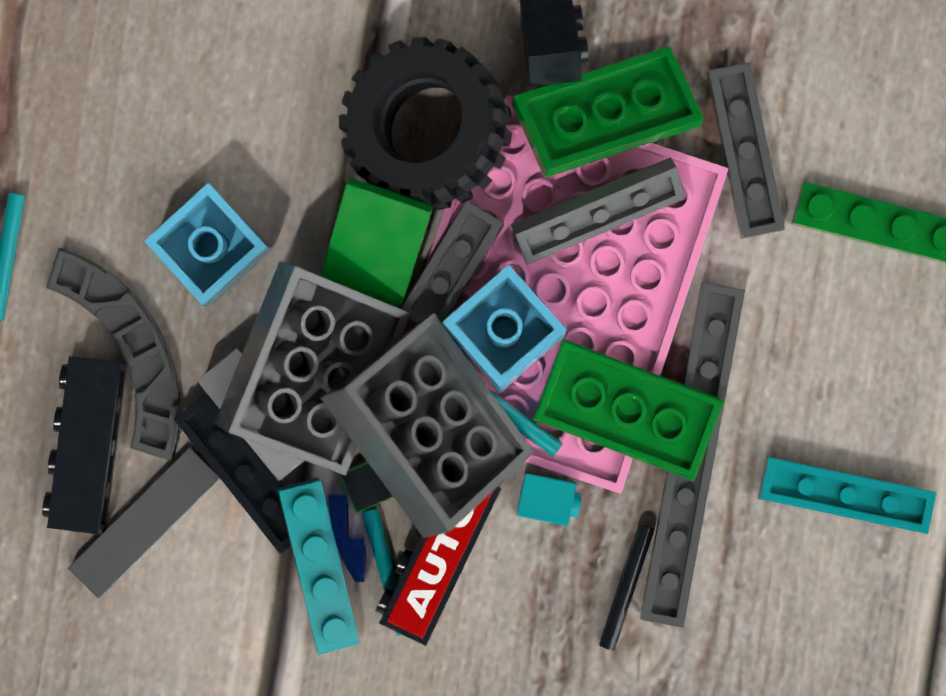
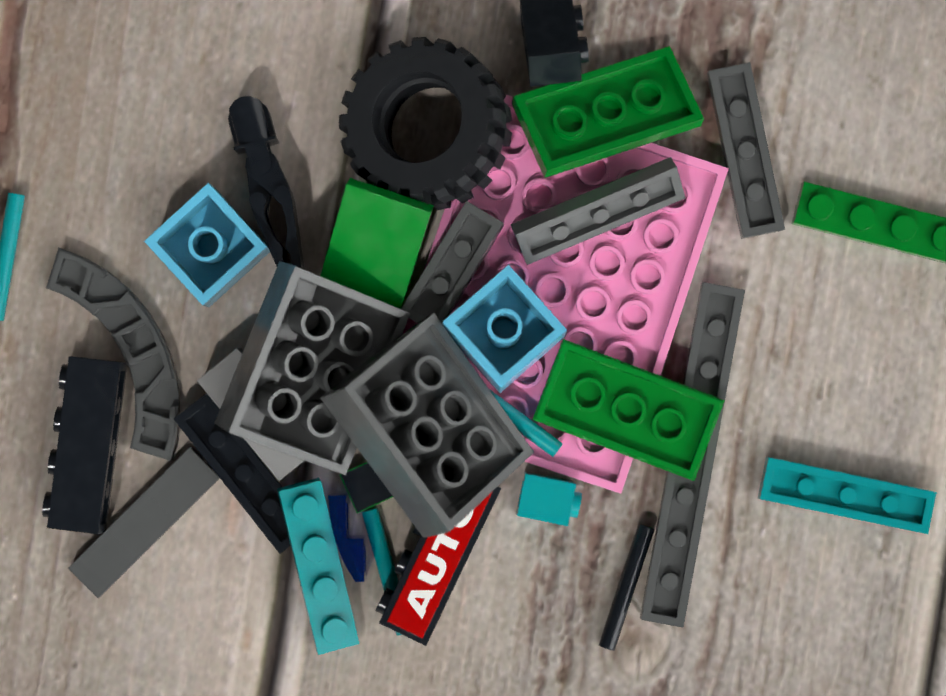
none -> black arm [228,96,305,270]

